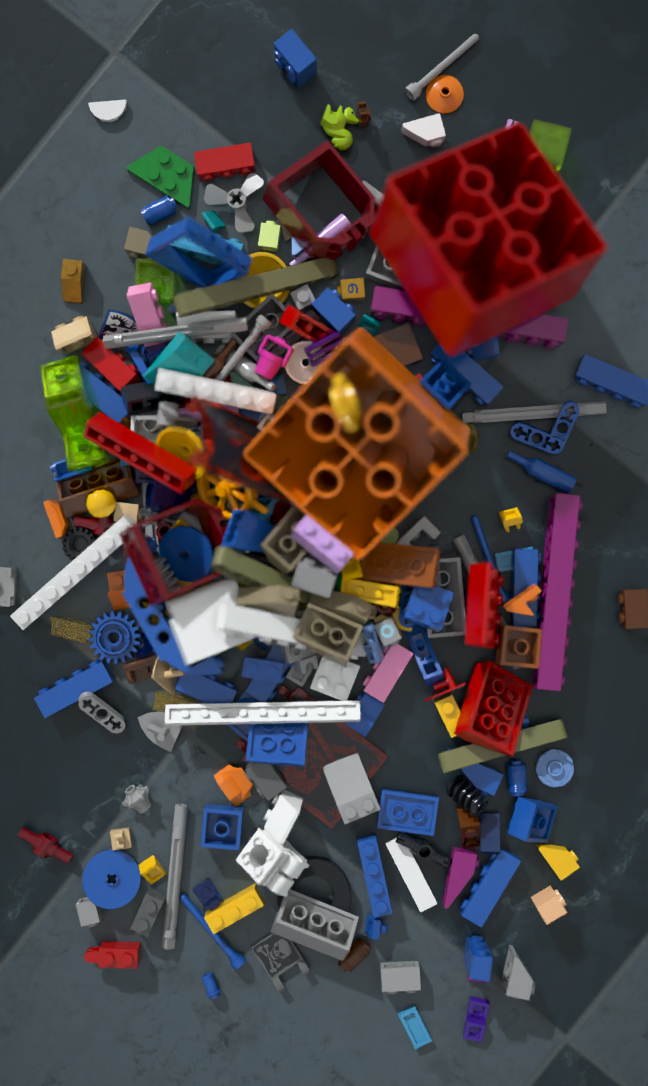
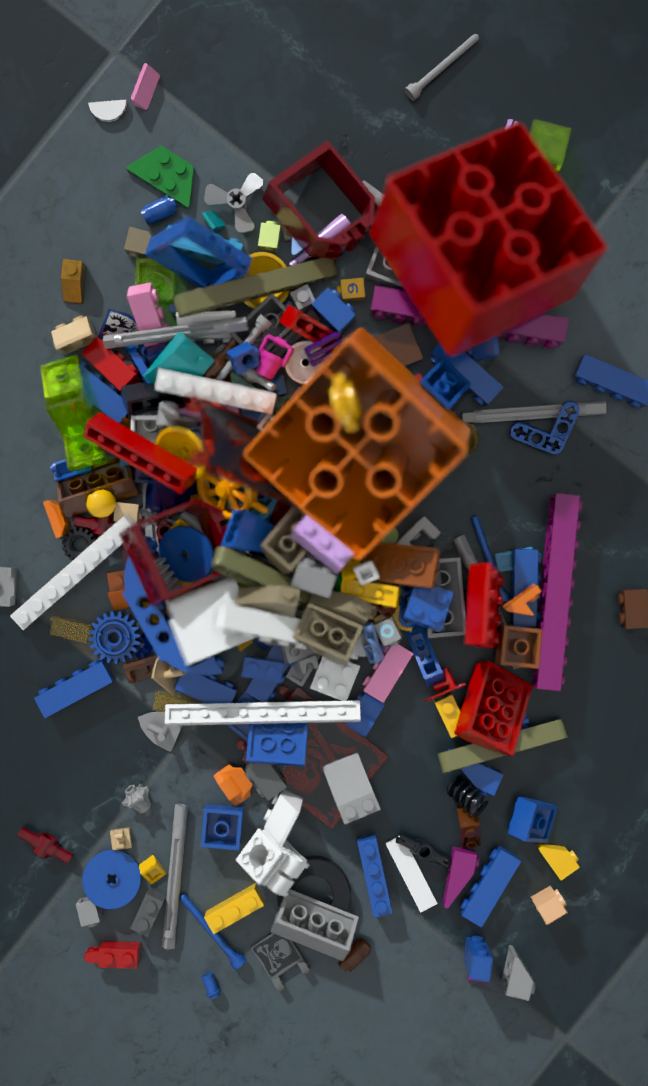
light grey beam [79,692,125,733] -> none
clear blue bracket [192,877,221,912] -> none
red brick [194,142,256,182] -> none
blue brick [273,29,317,88] -> none
lime animal [320,104,359,151] -> none
reddish brown plate [357,101,371,129] -> none
teal slope [357,314,381,337] -> none
blue tile [365,914,388,940] -> none
blue plate [377,789,439,836] -> none
light grey brick [380,961,421,994] -> none
dark azure tile [398,1005,432,1050] -> none
white slope [402,113,446,147] -> none
orange dish [425,75,464,114] -> none
dark purple slope [463,996,490,1042] -> none
dark blue tile [480,814,500,854] -> none
yellow tile [499,507,523,532] -> none
blue piece [506,451,577,494] -> none
blue head [507,759,527,796] -> none
medium blue tile [535,748,574,787] -> none
none -> bright pink slope [131,63,160,110]
none -> blue brick [226,342,260,375]
none -> white slope [353,560,380,585]

